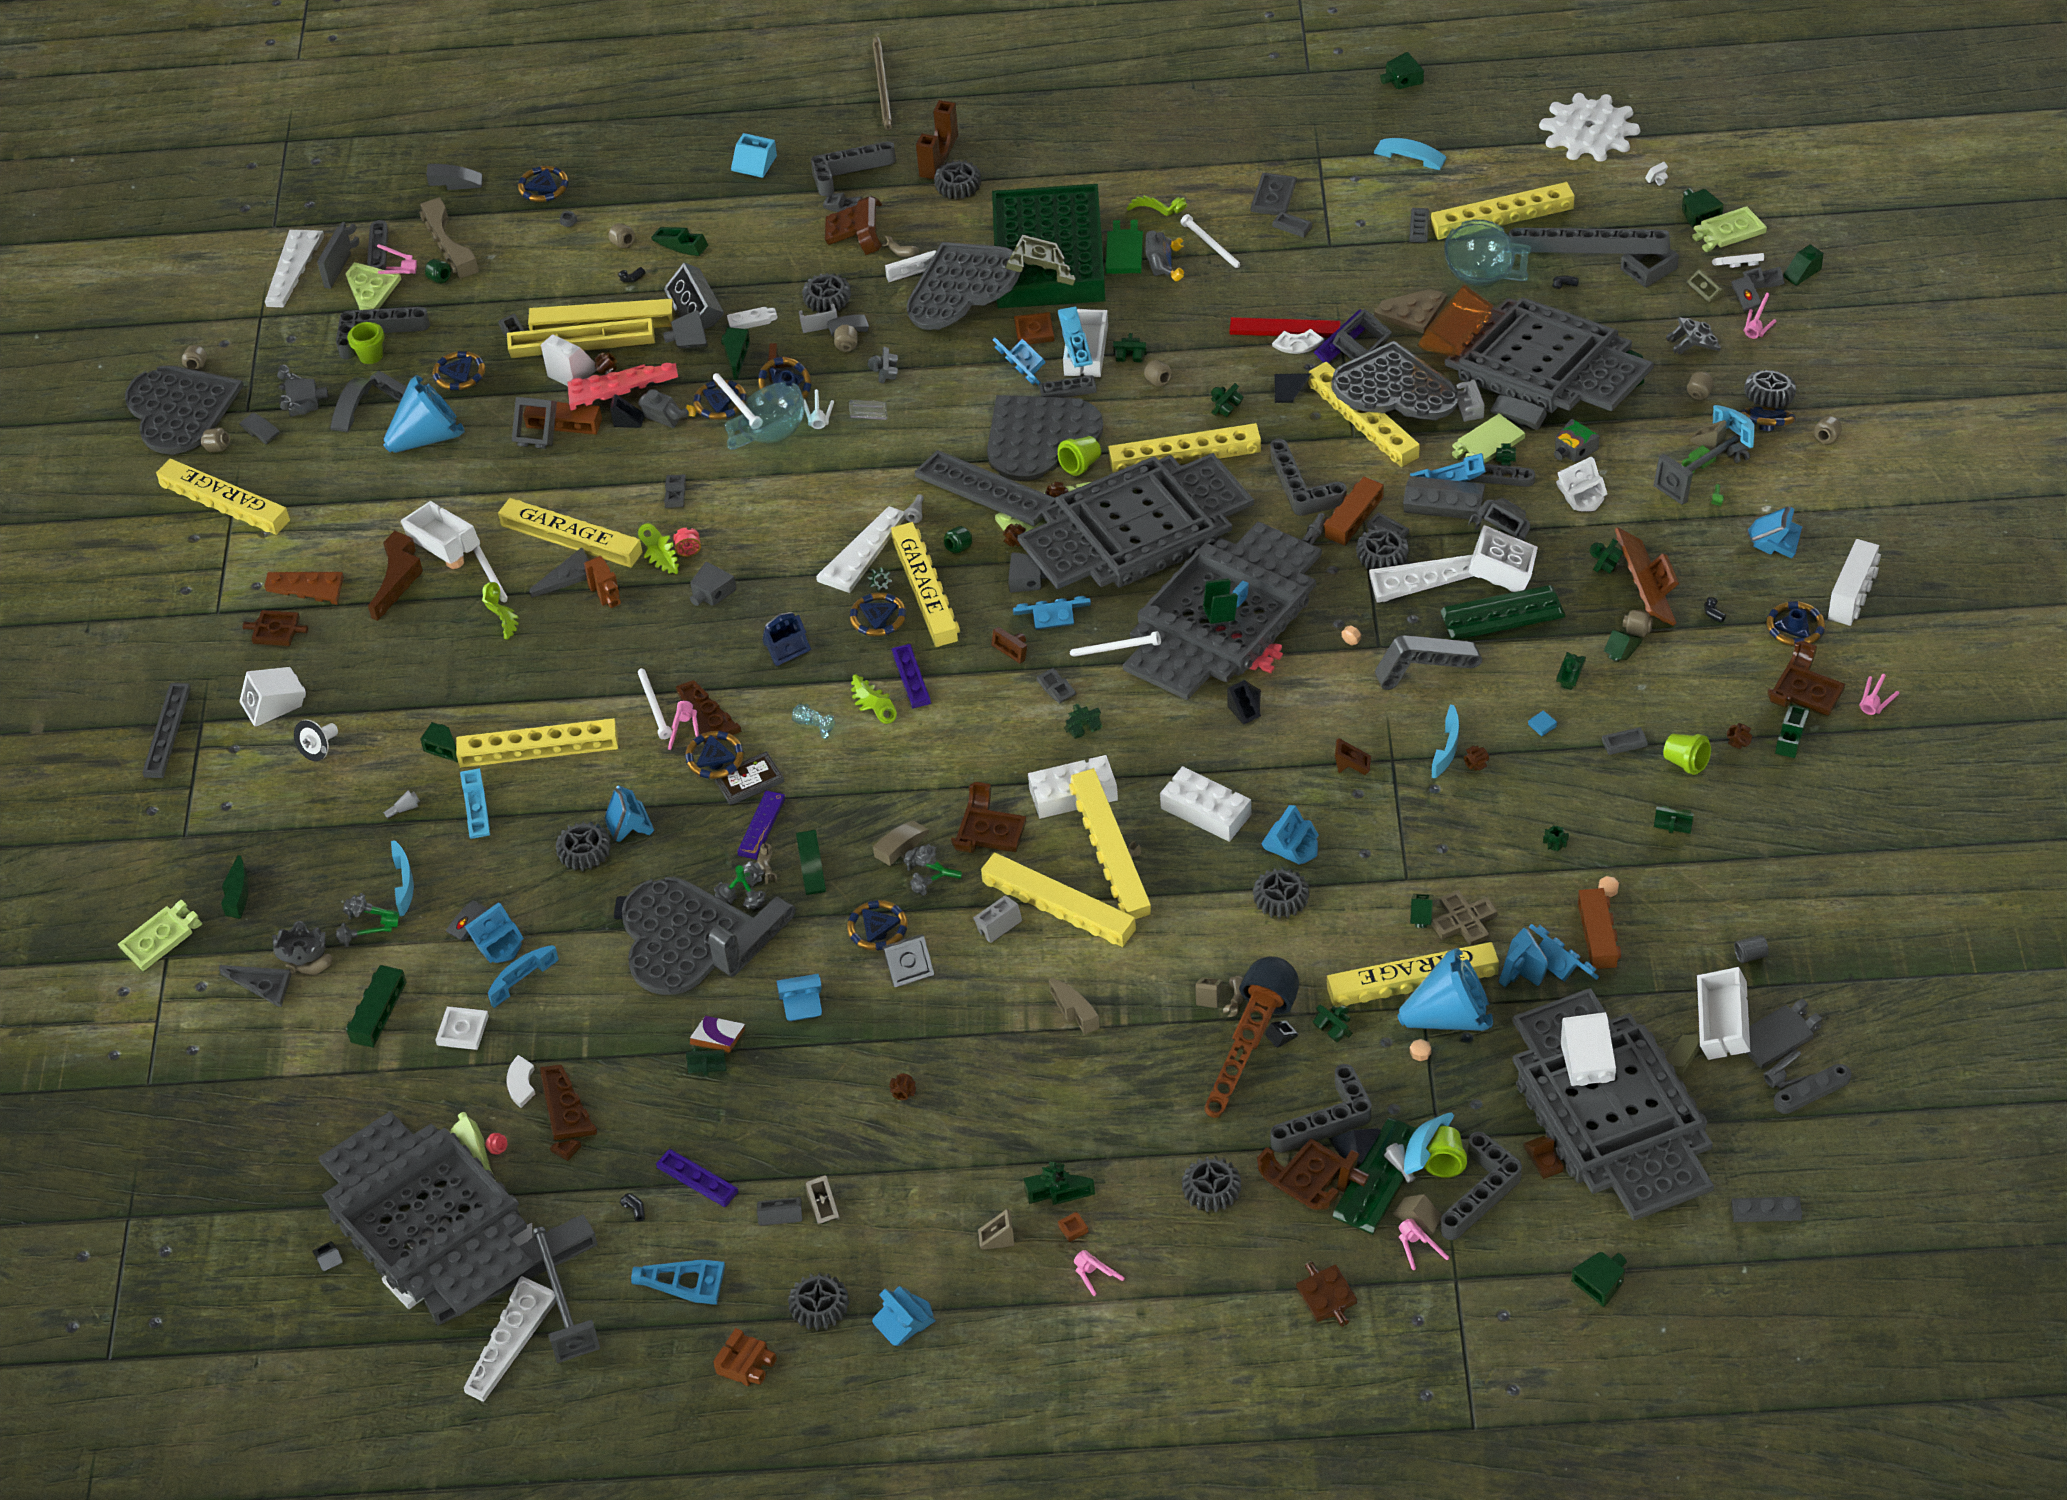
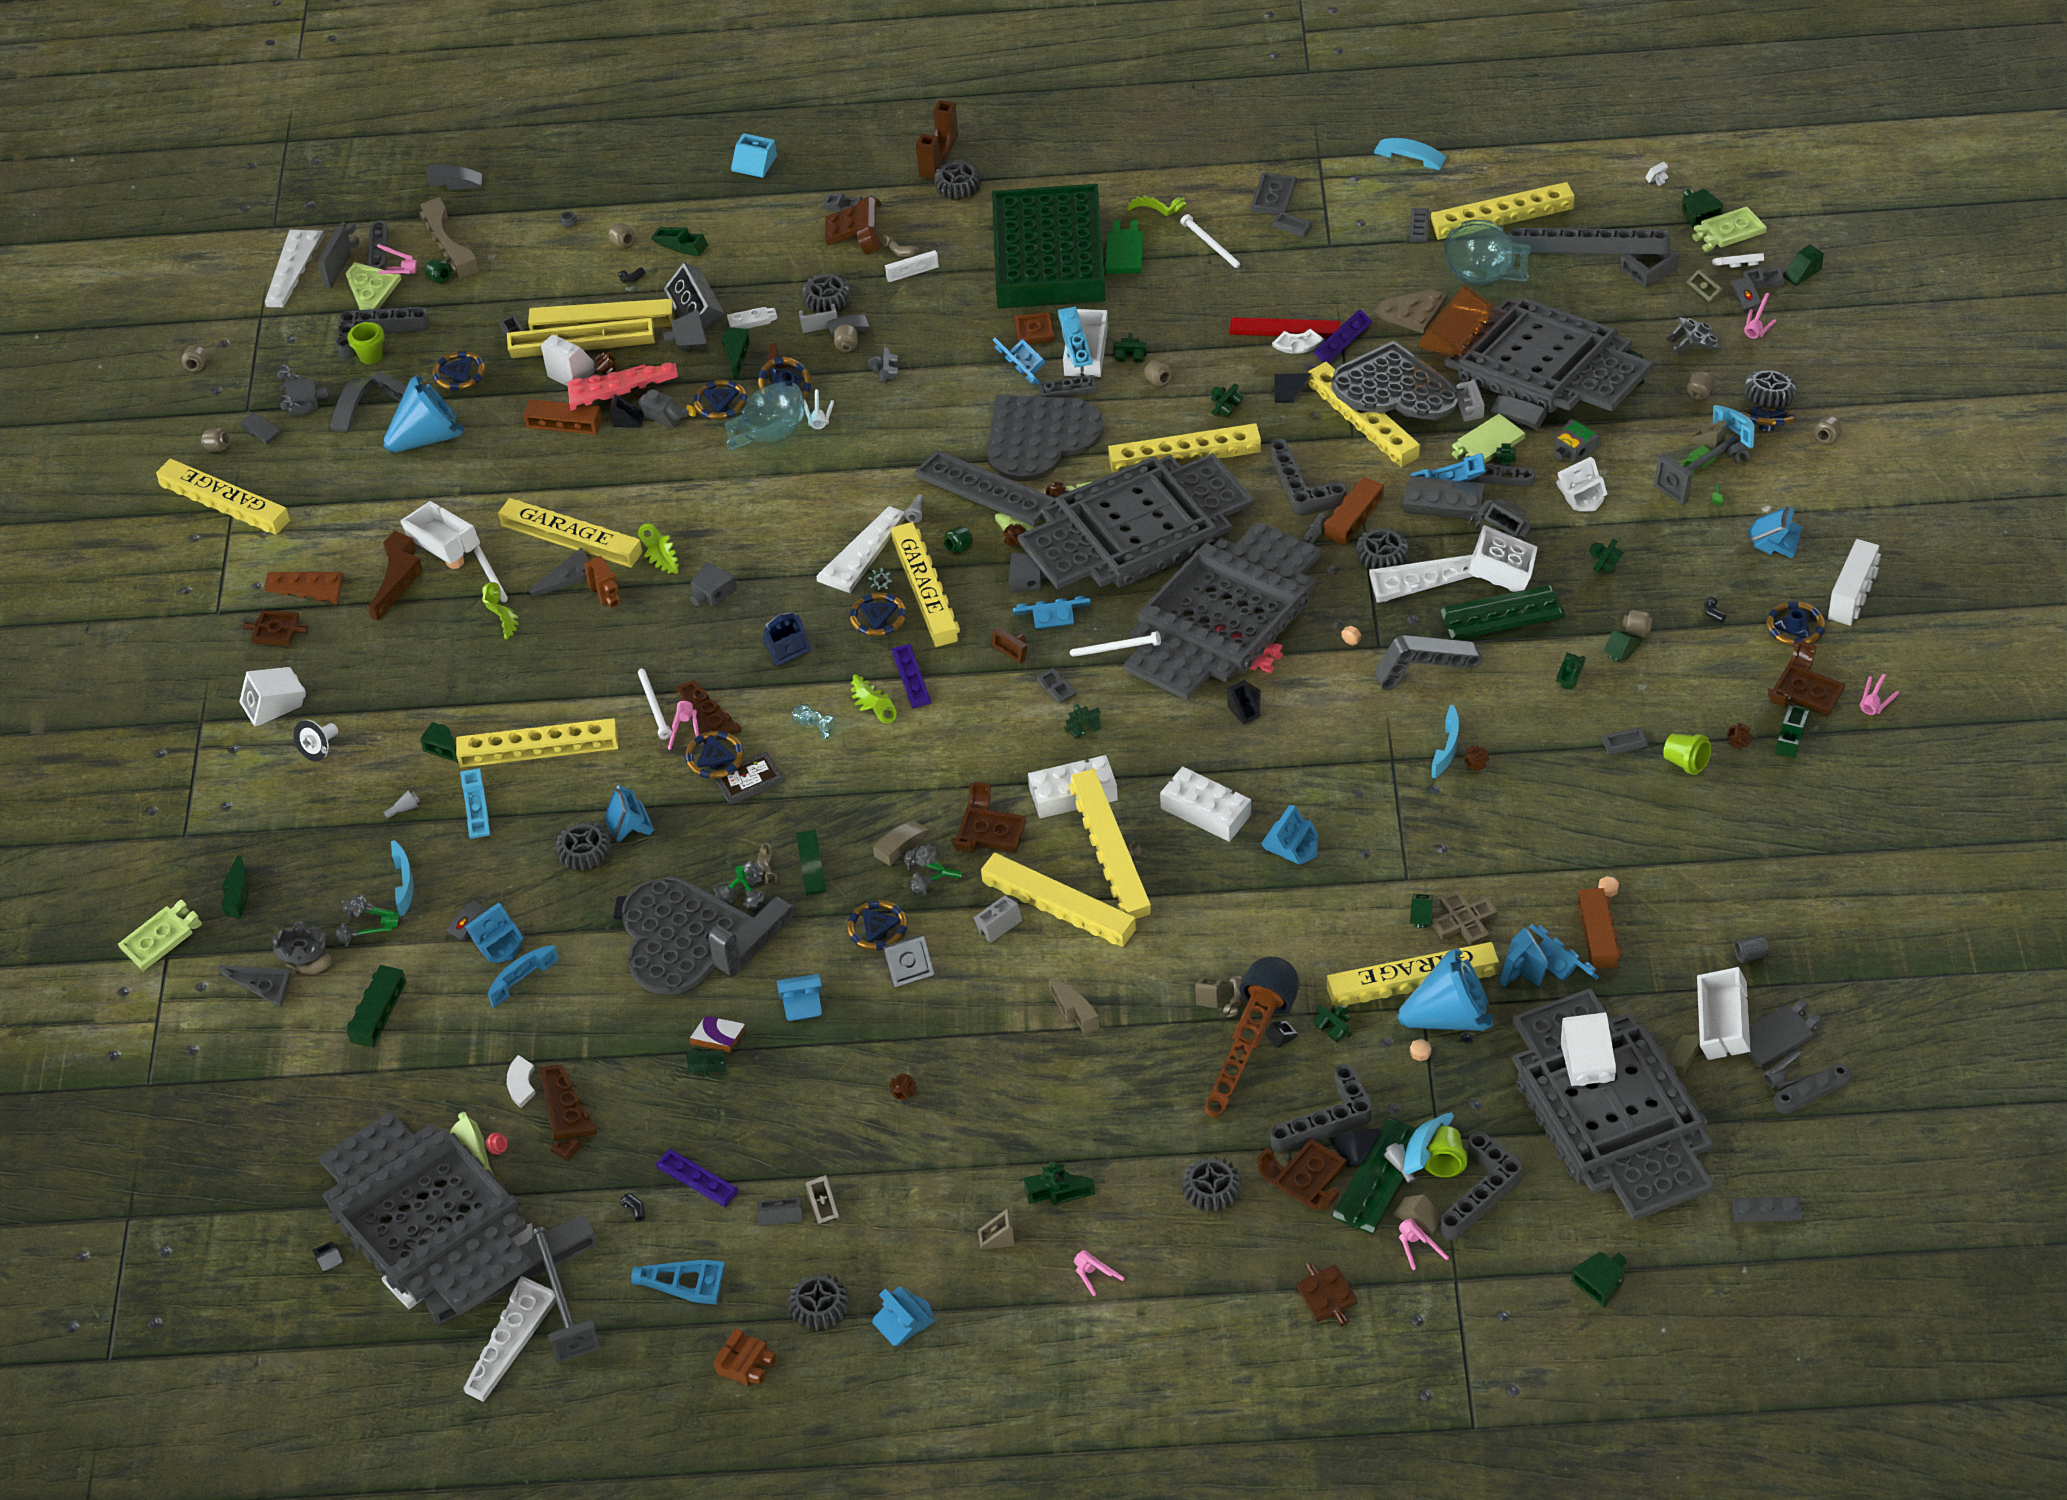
dark grey plate [125,366,244,455] -> none
dark grey plate [142,683,191,778] -> none
white plate [436,1006,489,1050] -> none
dark grey window [512,397,557,449] -> none
piece [518,166,569,202] -> none
dark grey slope [664,475,686,508] -> none
coral wheel [673,527,701,557] -> none
white bar [713,373,763,429] -> none
dark purple tile [737,791,785,860] -> none
dark grey beam [811,142,896,196] -> none
clear tile [849,400,888,420] -> none
dark tan piece [872,37,893,130] -> none
dark grey plate [907,242,1020,330] -> none
olive wing [1006,235,1075,285] -> none
lime piece [1058,436,1101,476] -> none
dark orange tile [1058,1212,1088,1242] -> none
dark grey torso [1146,231,1184,281] -> none
dark green piece [1203,578,1238,624] -> none
dark azure tile [1233,580,1249,608] -> none
dark grey gear [1253,867,1309,920] -> none
dark grey window [1333,309,1392,360] -> none
reddish brown slope [1335,738,1371,775] -> none
reddish brown tile [1337,1150,1370,1193] -> none
dark grey tile [1367,512,1409,537] -> none
dark green torso [1380,52,1424,89] -> none
reddish brown slope [1523,1136,1563,1179] -> none
dark azure tile [1528,711,1557,736] -> none
white plate [1539,93,1640,162] -> none
dark green gear [1543,825,1569,851] -> none
black arm [1552,275,1579,289] -> none
dark orange bracket [1615,527,1679,626] -> none
dark green hips [1654,805,1694,834] -> none

